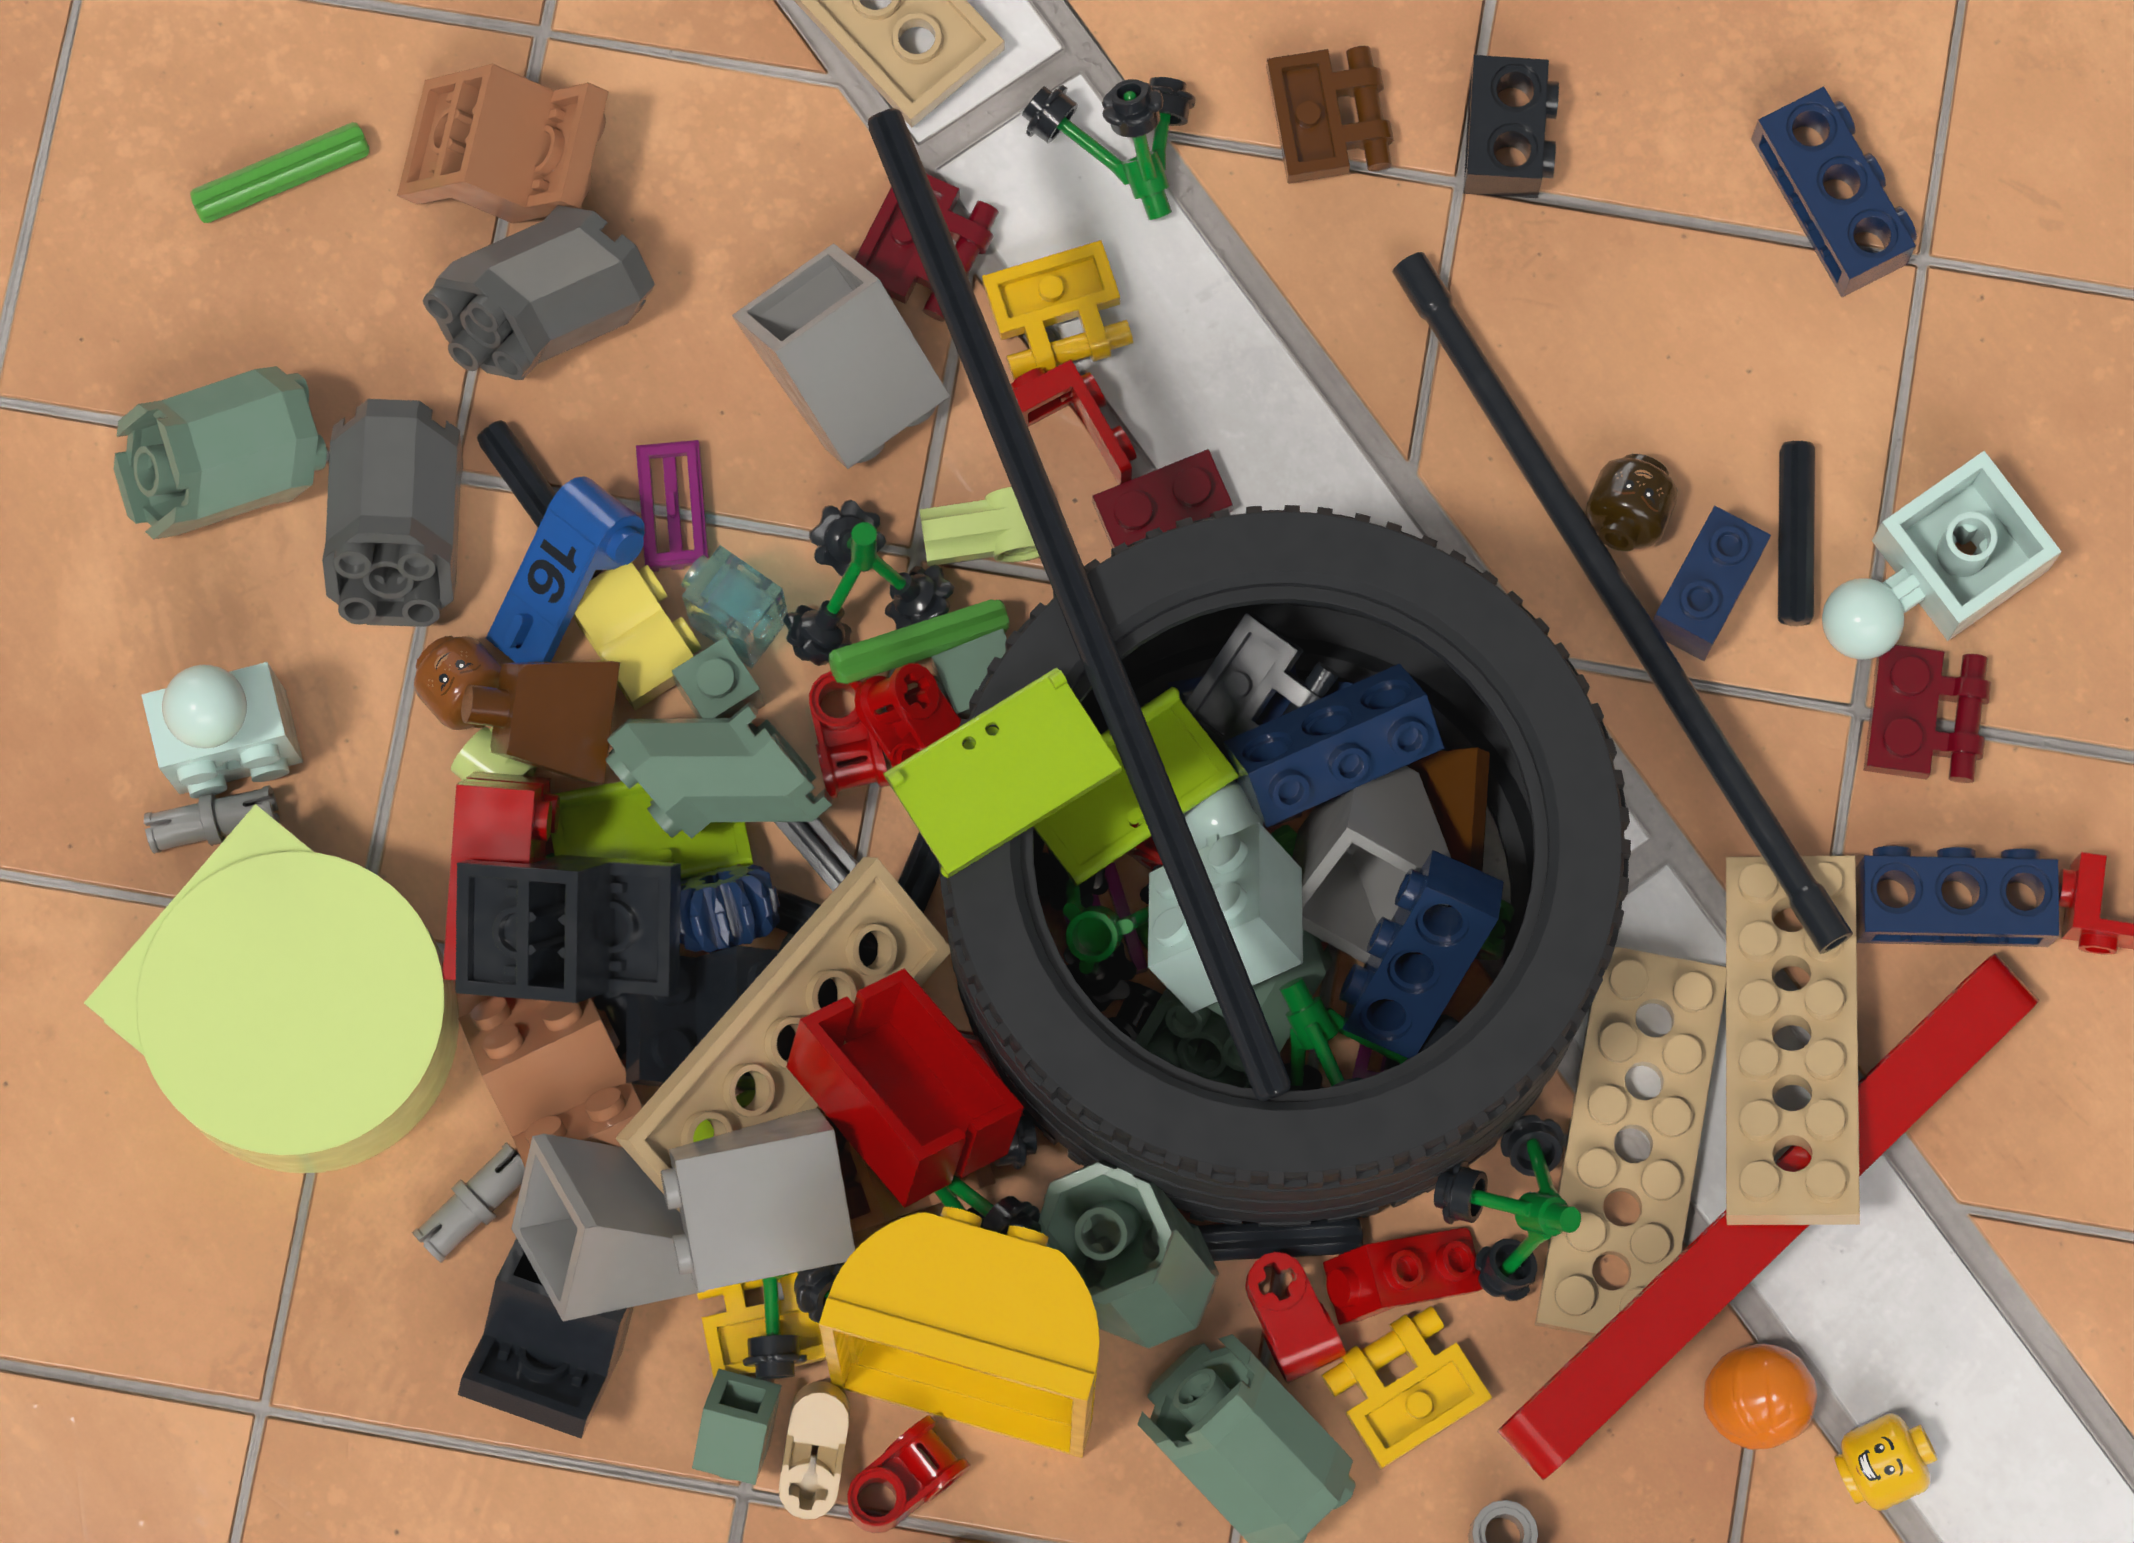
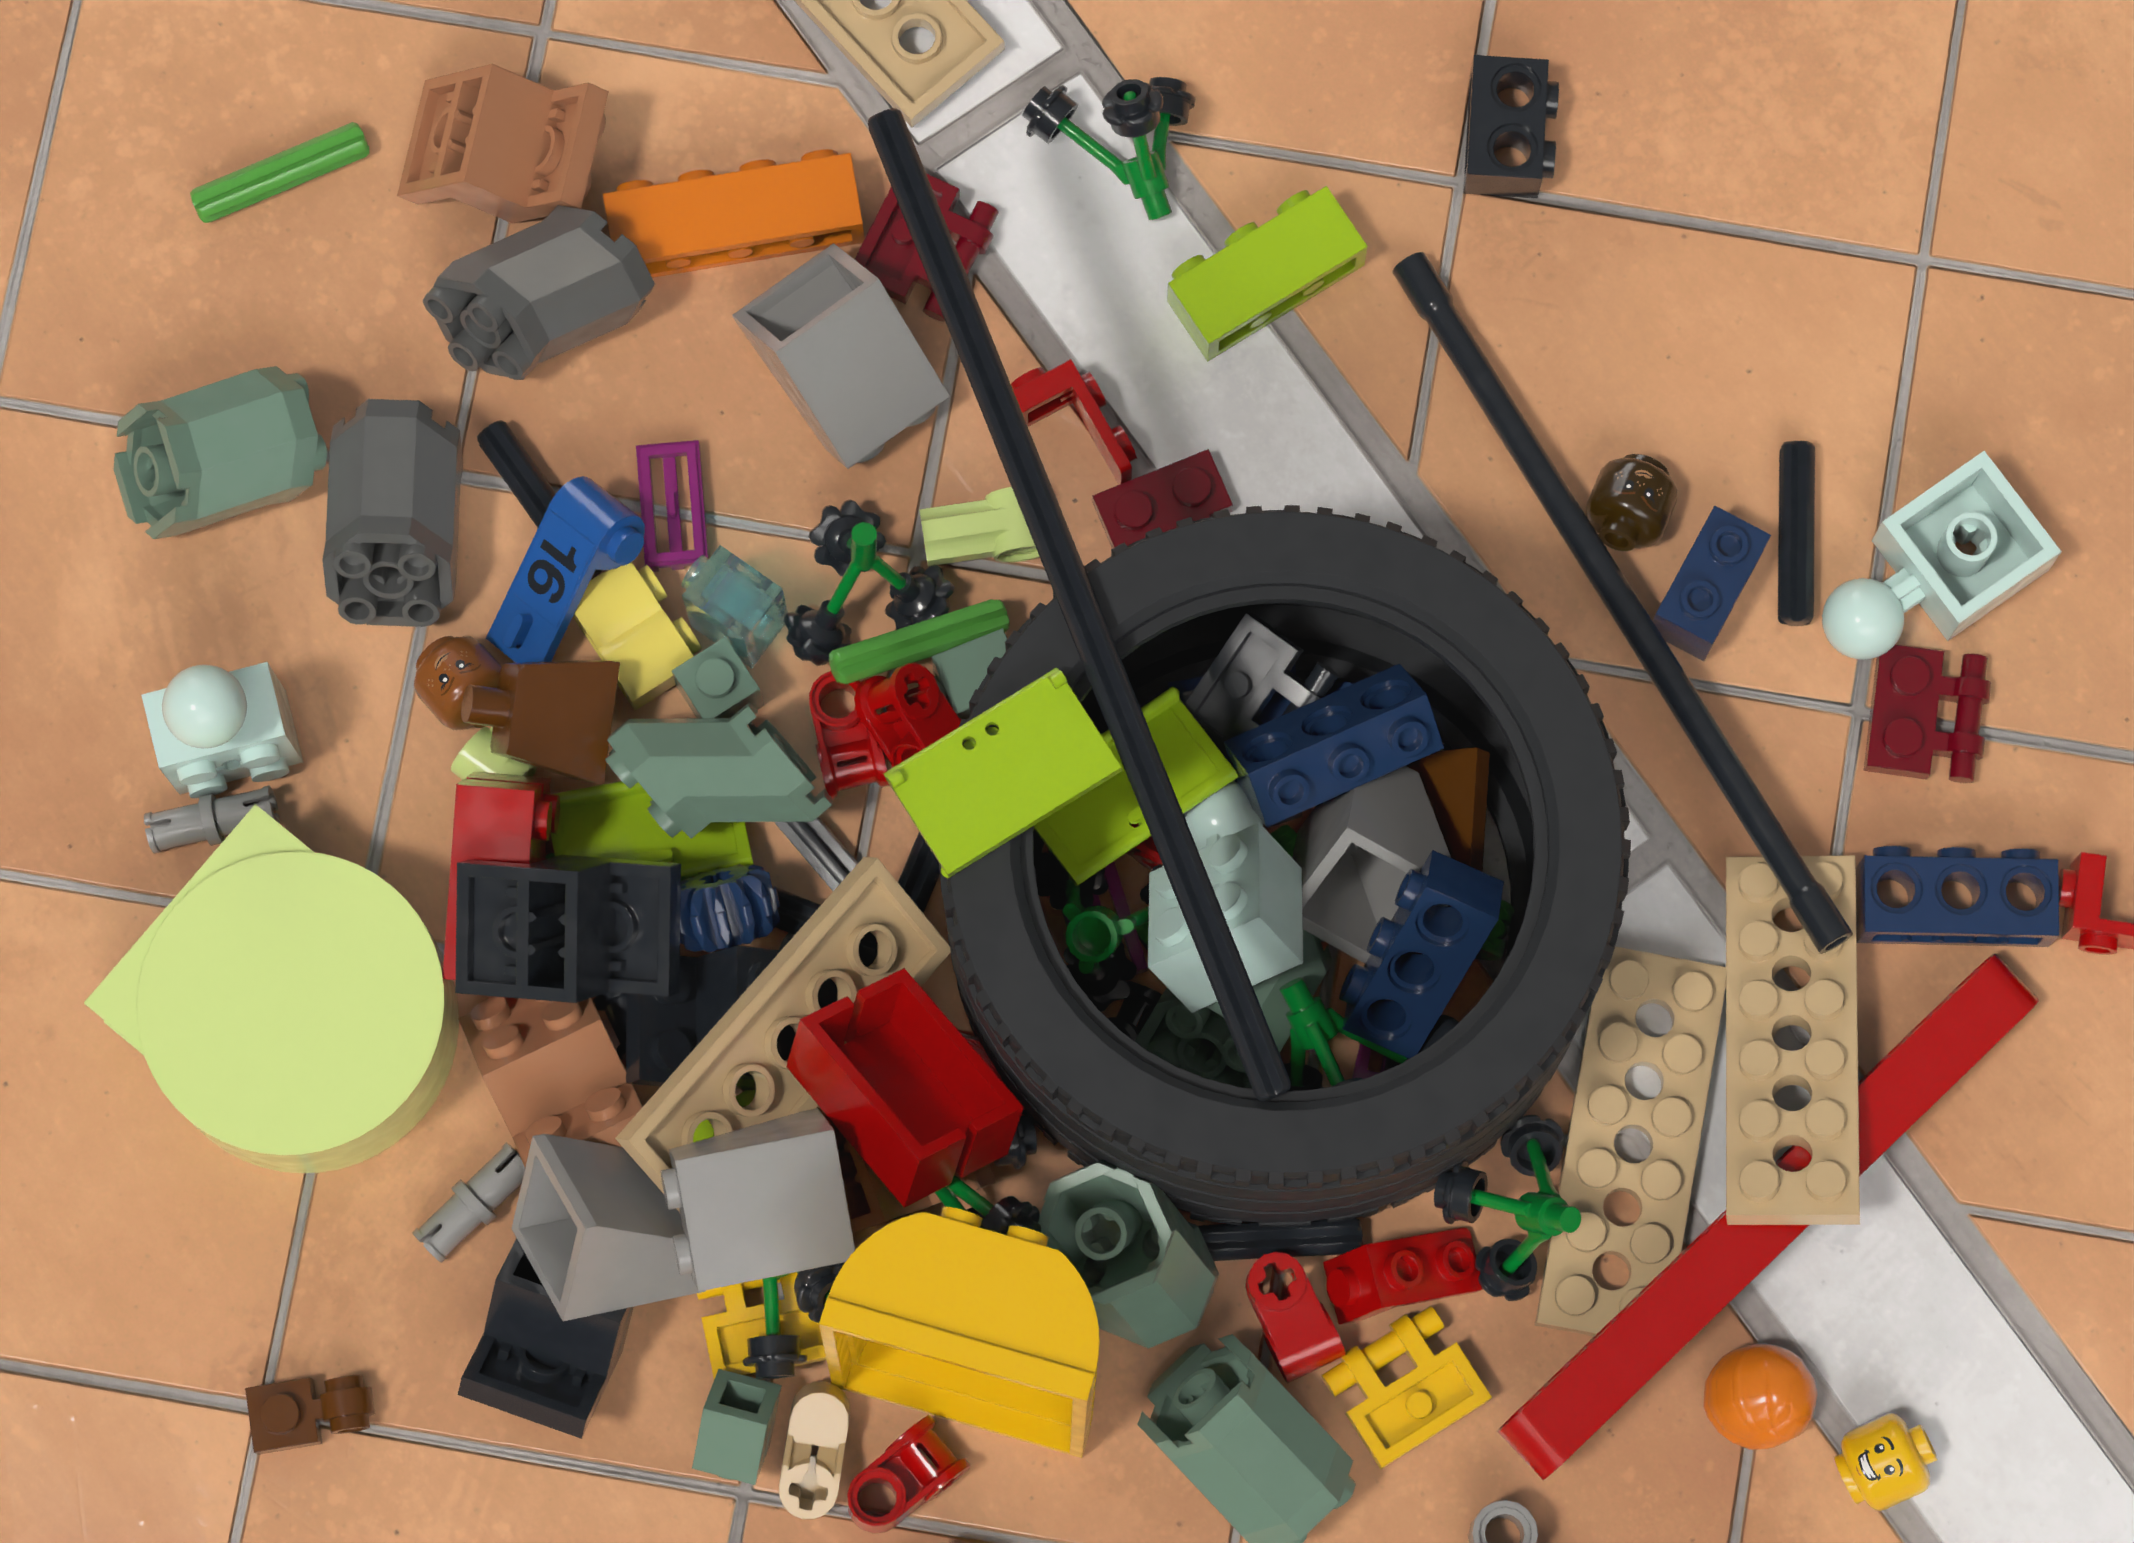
yellow plate [982,240,1133,380] -> none
reddish brown plate [1266,46,1394,184] -> none
dark blue brick [1751,86,1917,298] -> none
none -> reddish brown plate [245,1375,375,1455]
none -> orange brick [603,149,865,278]
none -> lime brick [1167,186,1368,362]

